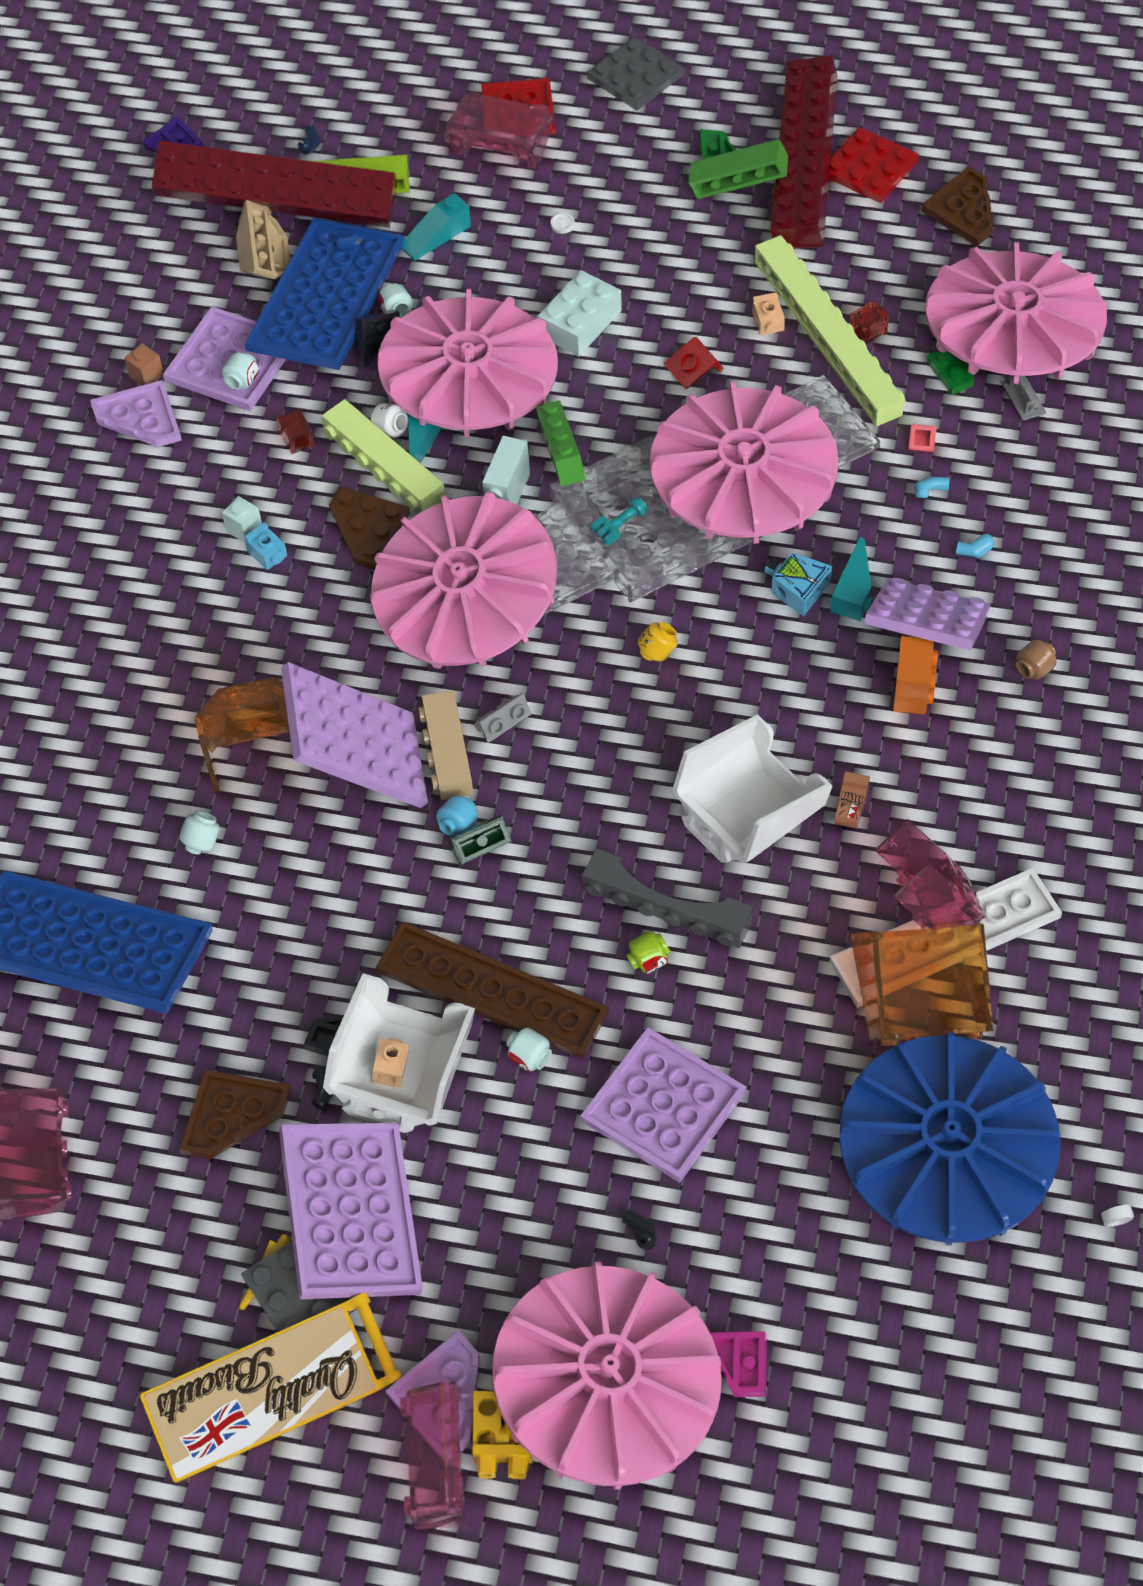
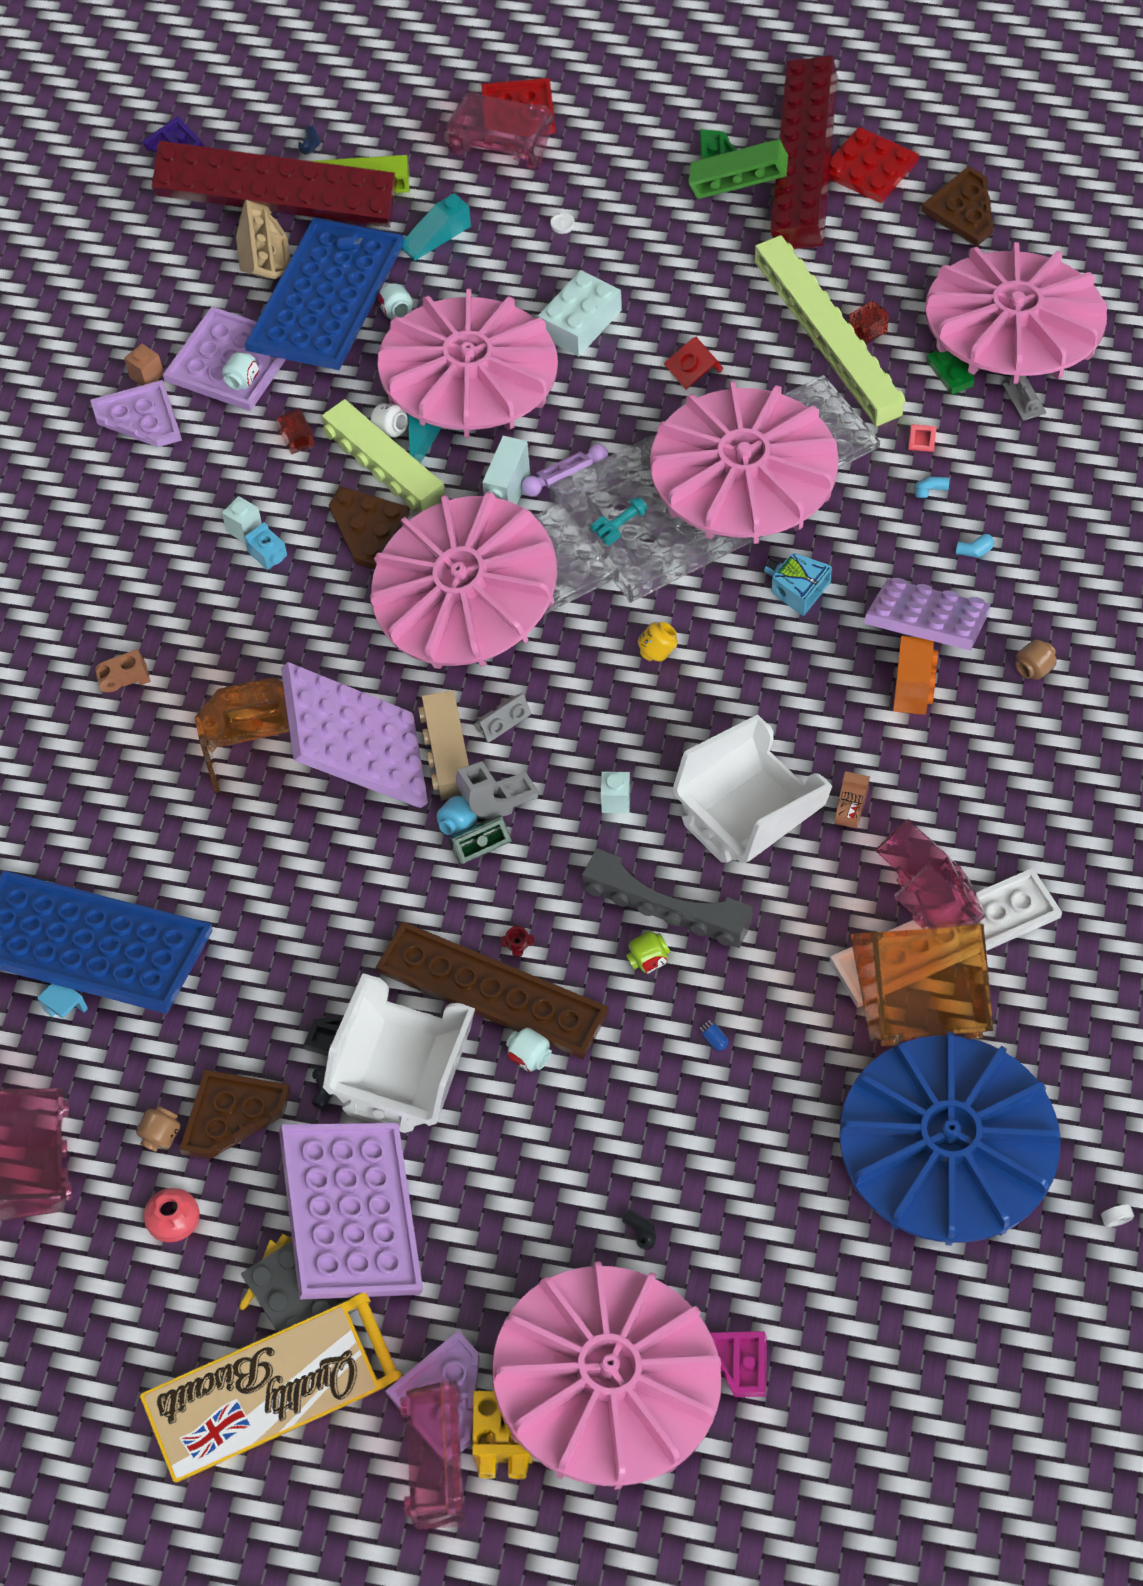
light aqua head [179,811,220,854] -> none
black wing [356,310,400,367] -> none
light nougat brick [372,1038,410,1088] -> none
bright green brick [536,400,586,487] -> none
lavender plate [580,1027,746,1183] -> none
dark grey plate [587,36,684,111] -> none
light nougat brick [753,292,785,335] -> none
teal slope [831,537,874,622] -> none
none -> medium azure panel [37,984,88,1018]
none -> nougat leg [95,649,151,692]
none -> medium nougat head [136,1105,181,1152]
none -> coral piece [144,1188,200,1243]
none -> light grey arch [456,761,539,818]
none -> dark red plate [500,925,535,957]
none -> lavender plate [522,444,608,497]
none -> light aqua brick [601,772,630,813]
none -> blue piece [700,1020,729,1051]

